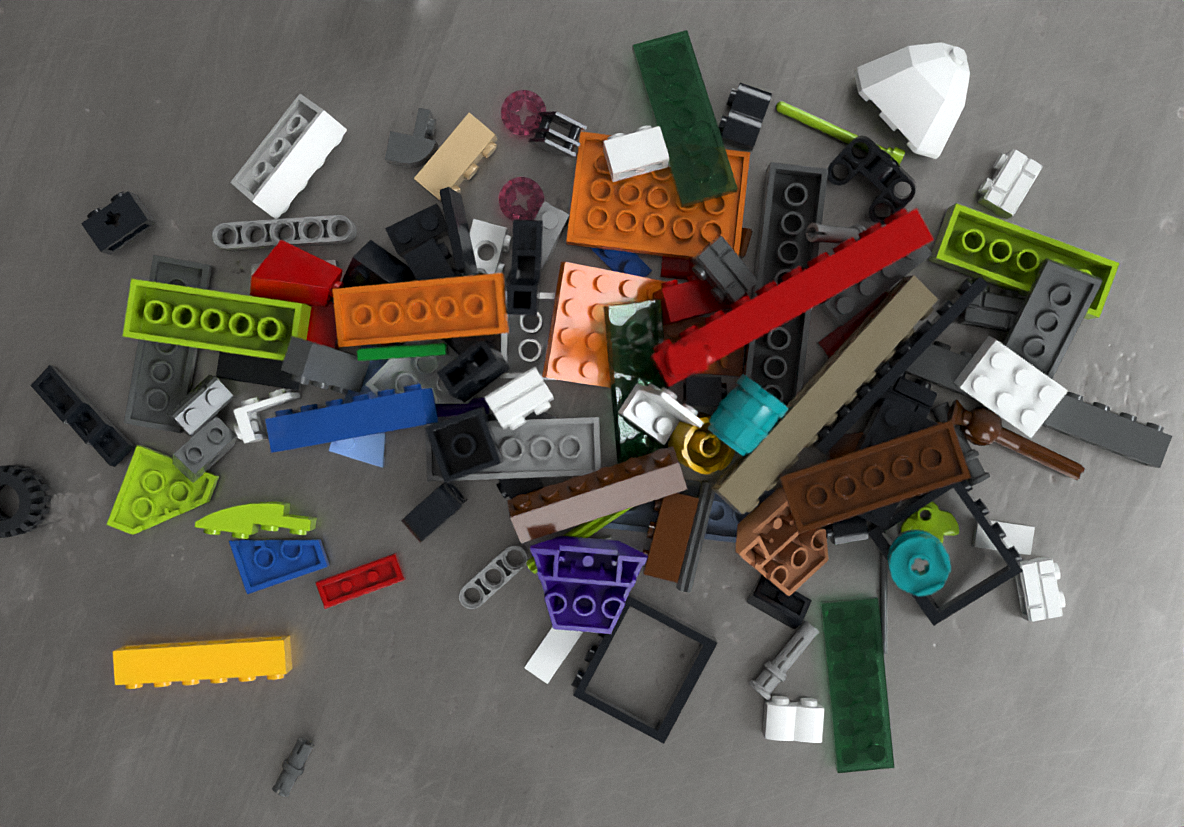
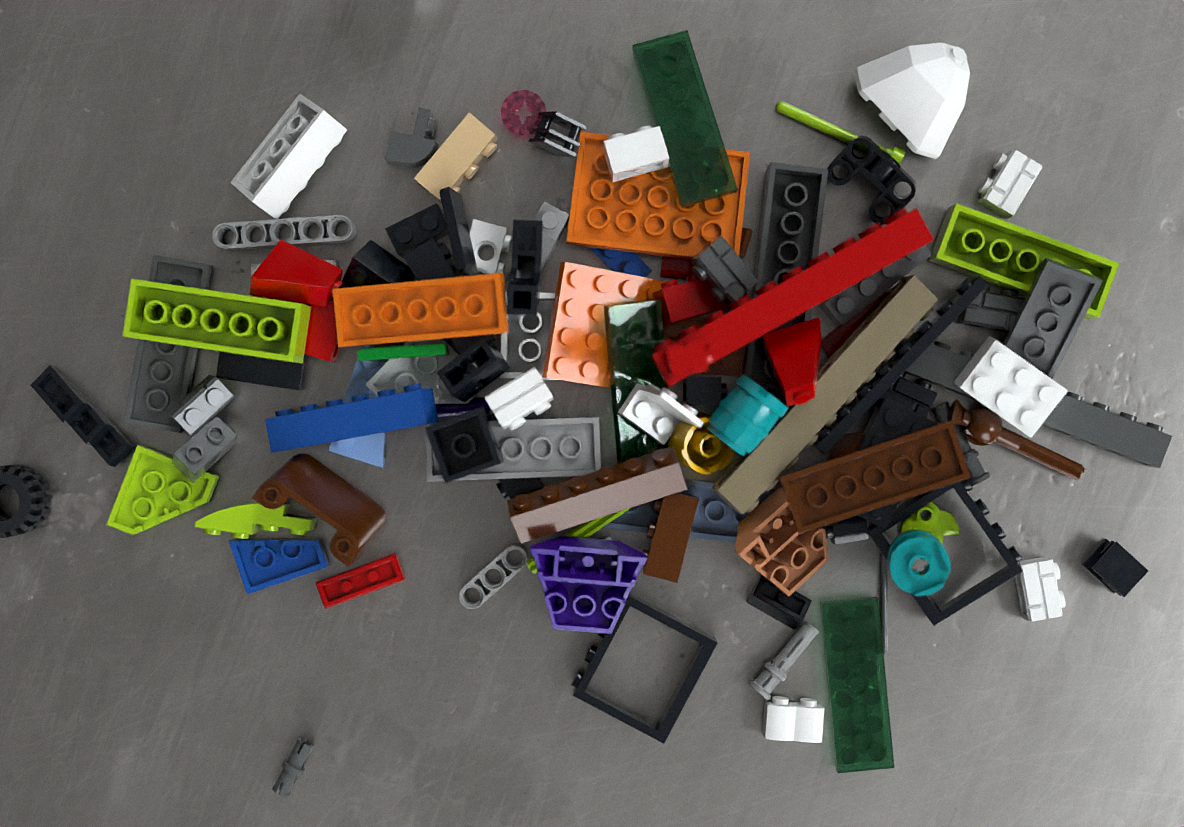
black brick [81,191,156,255] -> none
yellow brick [113,635,292,689] -> none
white bracket [233,388,301,443] -> none
dark grey brick [281,336,370,395] -> none
black beam [401,481,468,543] -> none
clear pink gear [499,177,544,221] -> none
white tile [524,626,583,684] -> none
dark grey axle [676,480,715,592] -> none
black brick [717,83,772,152] -> none
light grey pin [806,223,866,244] -> none
white tile [972,520,1035,555] -> none
none -> reddish brown windscreen [252,453,386,567]
none -> red slope [763,317,822,407]
none -> black piece [1082,539,1148,597]

